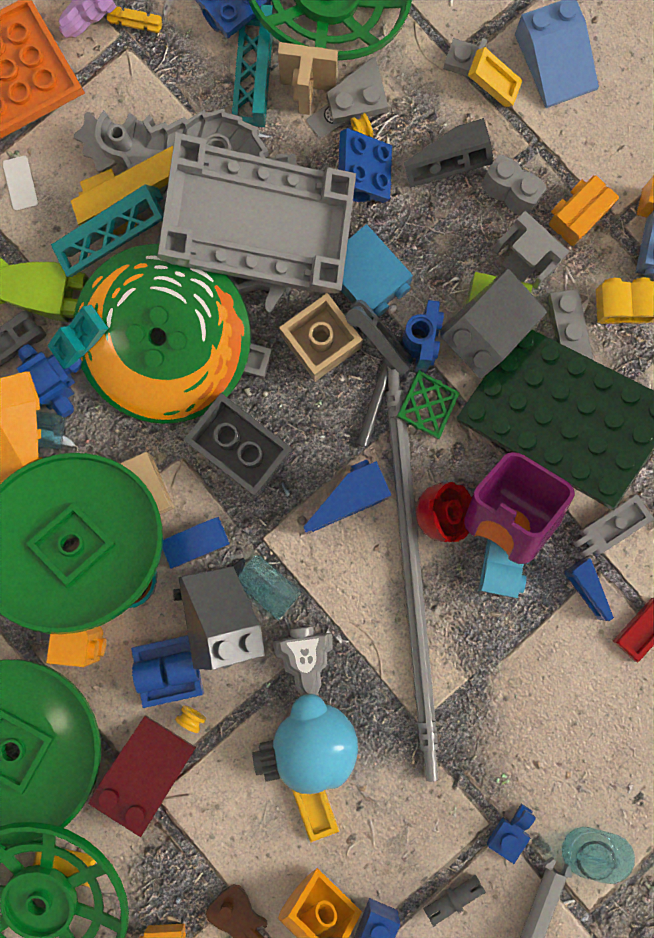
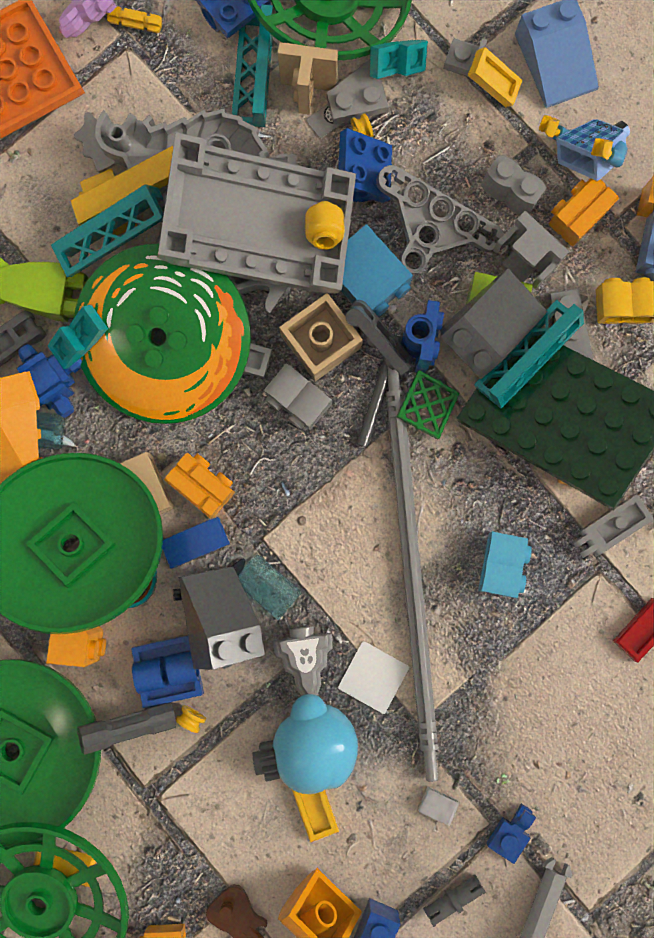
white sticker [3,156,38,210] -> none
dark red slope [88,715,196,837] -> none
dark grey brick [183,393,294,498] -> none
blue slope [304,460,391,534] -> none
dark grey slope [404,118,494,188] -> none
red cylinder [416,482,472,542] -> none
magenta piece [464,452,575,564] -> none
clear light blue piece [562,827,635,884] -> none
blue slope [564,558,614,621] -> none
none -> dark grey axle [77,702,176,755]
none -> light orange brick [164,453,235,519]
none -> light grey brick [264,363,332,430]
none -> yellow head [305,201,345,250]
none -> white sticker [338,641,409,714]
none -> teal slope [370,40,428,79]
none -> light grey beam [376,165,504,274]
none -> flat silver piece [418,787,459,826]
none -> teal fence [474,300,584,409]
none -> torso [539,115,630,181]

